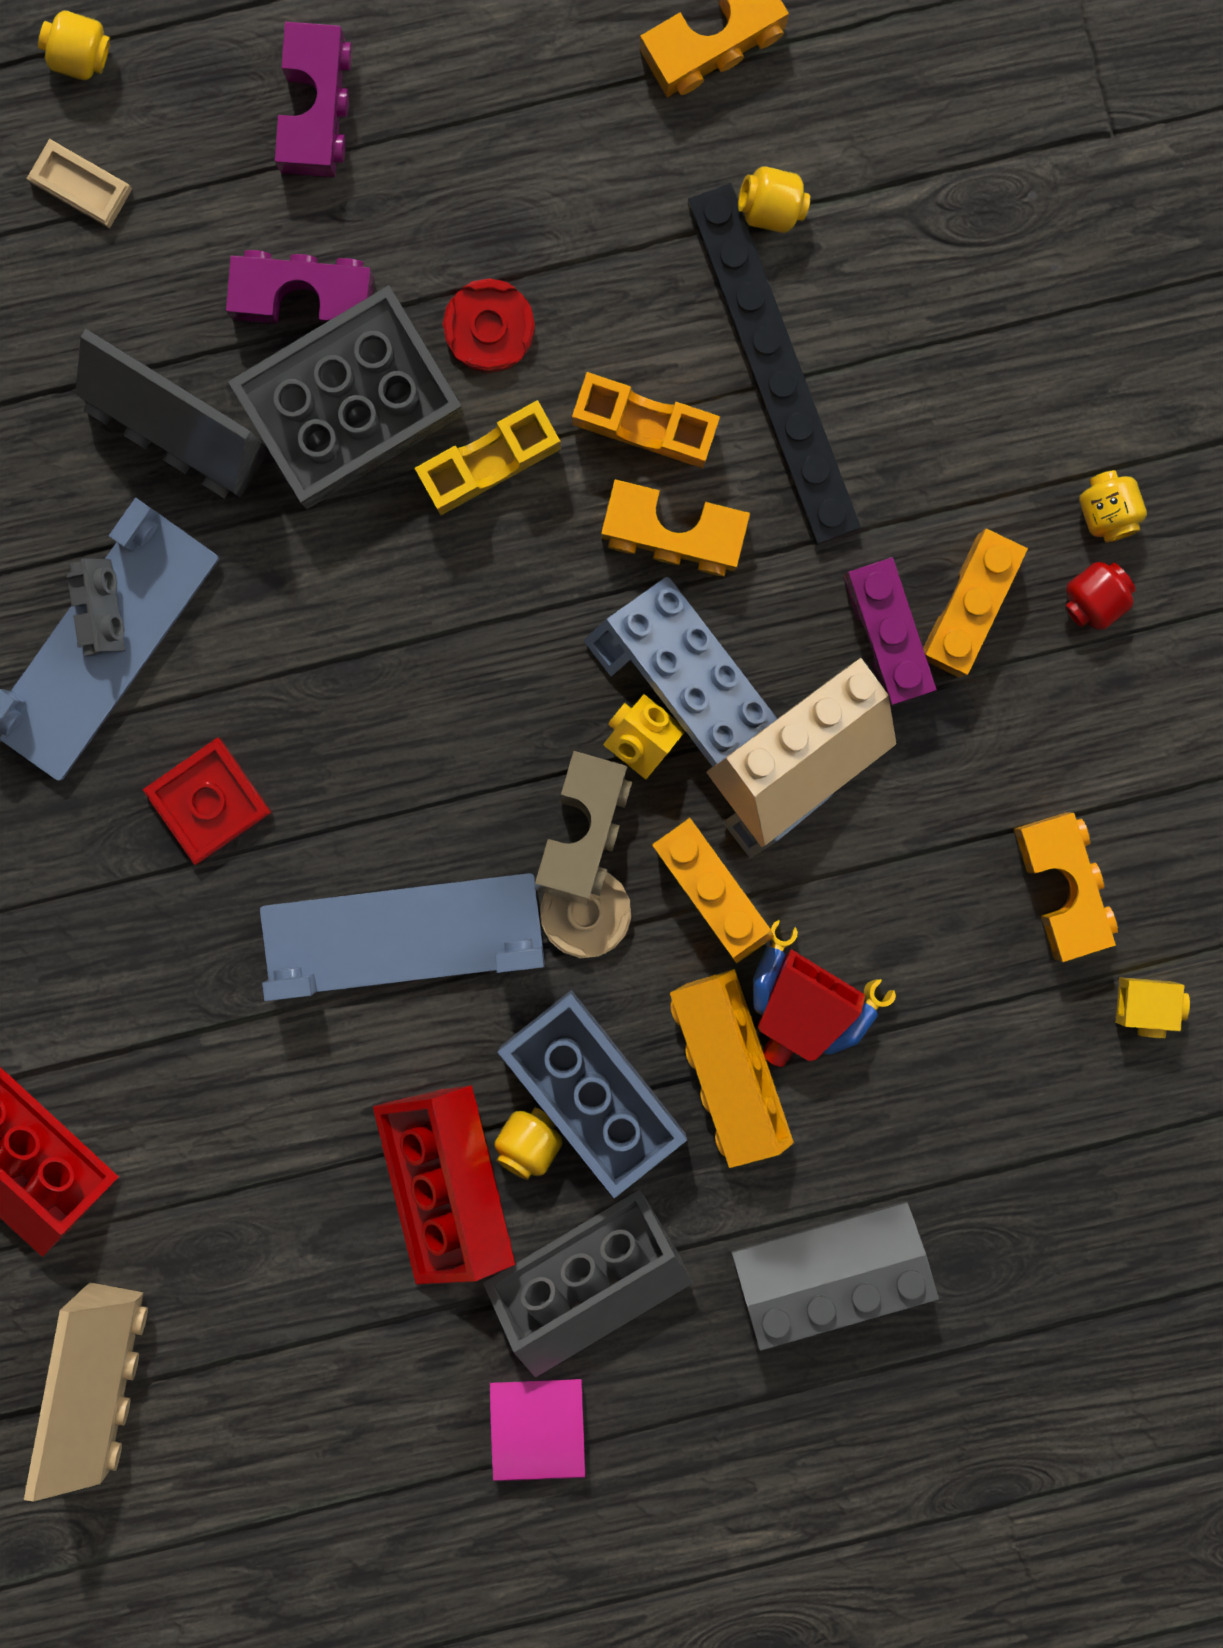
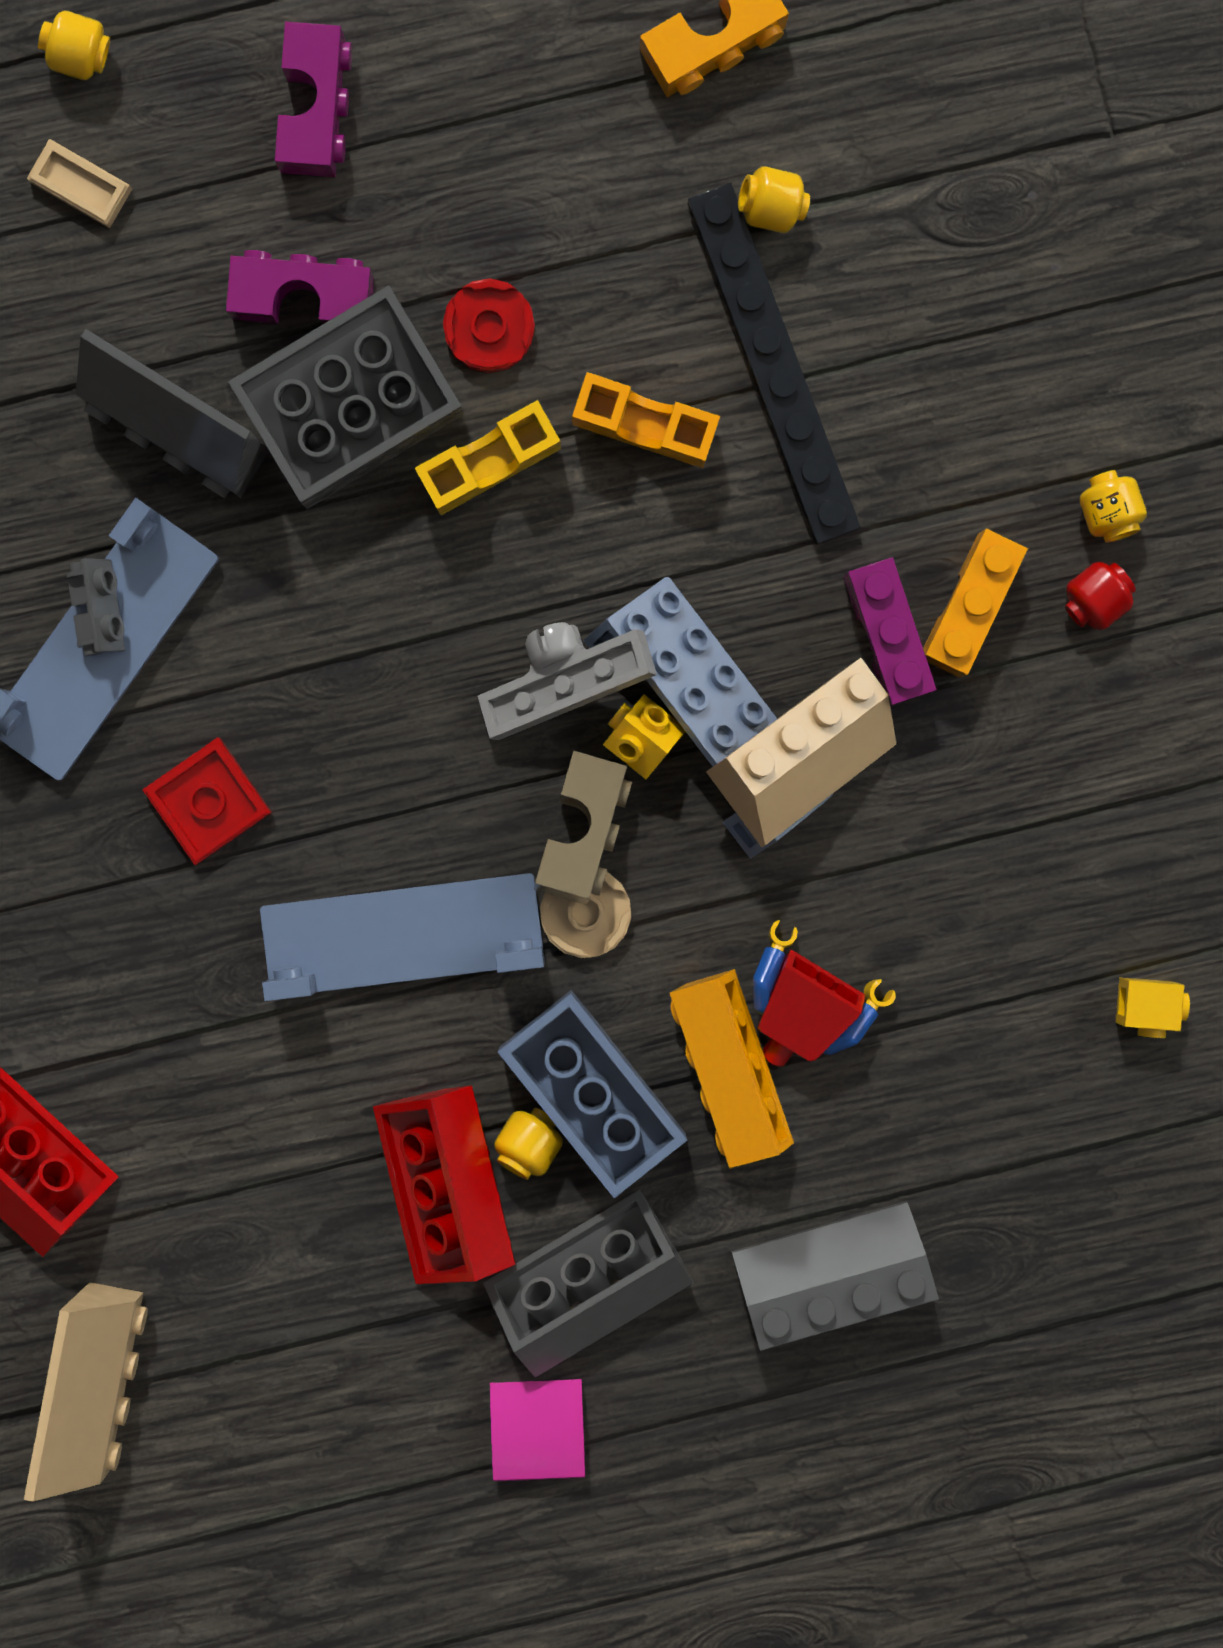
light orange arch [601,479,750,576] -> none
light orange arch [652,818,774,964] -> none
light orange arch [1013,812,1118,962] -> none
none -> light grey plate [478,622,657,740]

